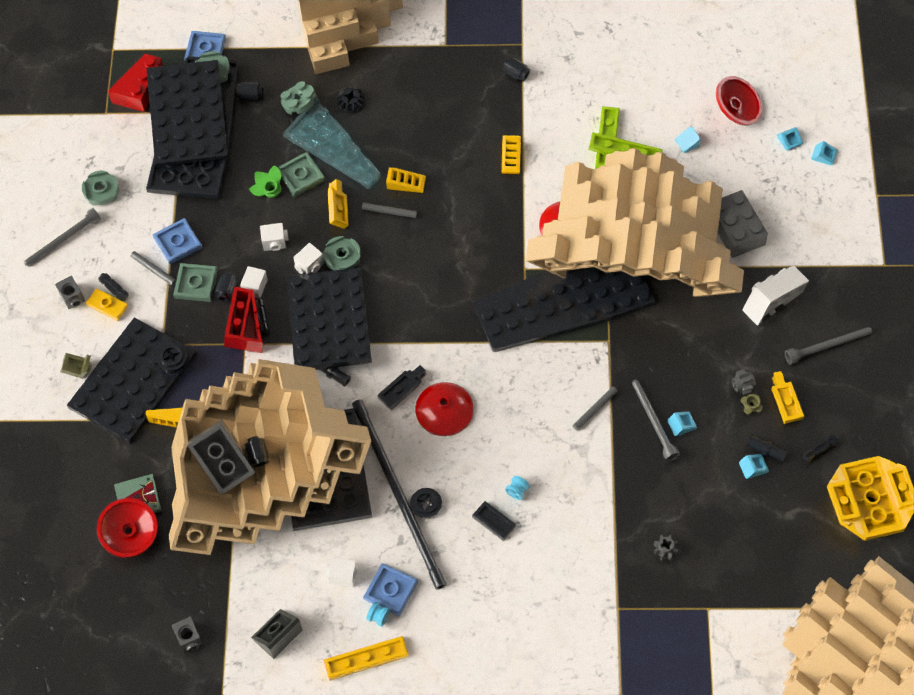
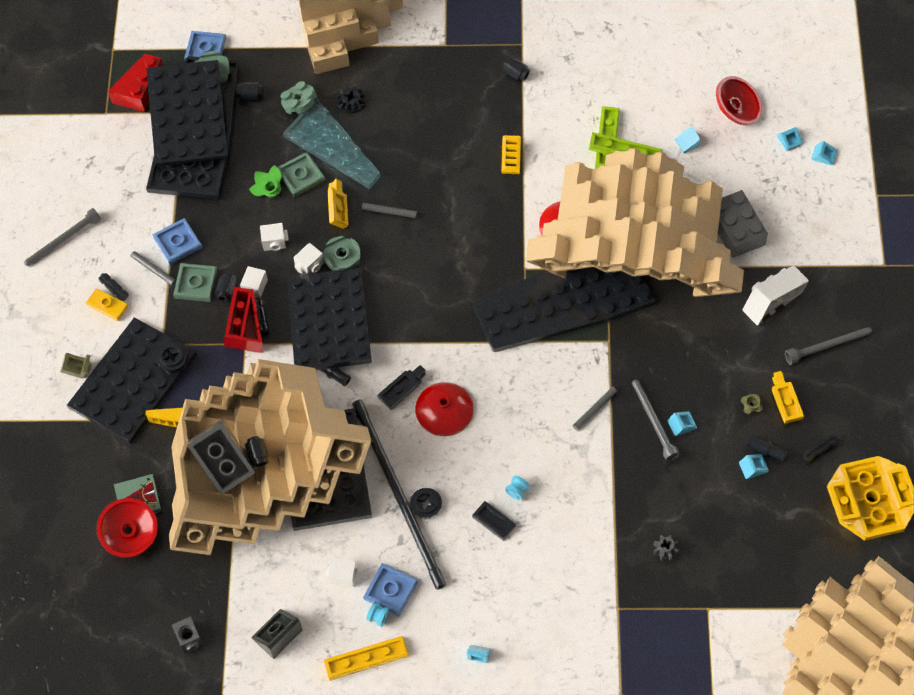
dark grey brick [55,275,85,309] -> none
sand green plate [82,170,119,206] -> none
yellow slope [386,167,426,193] -> none
dark grey gear [732,369,756,395] -> none
none -> medium azure slope [467,645,490,663]

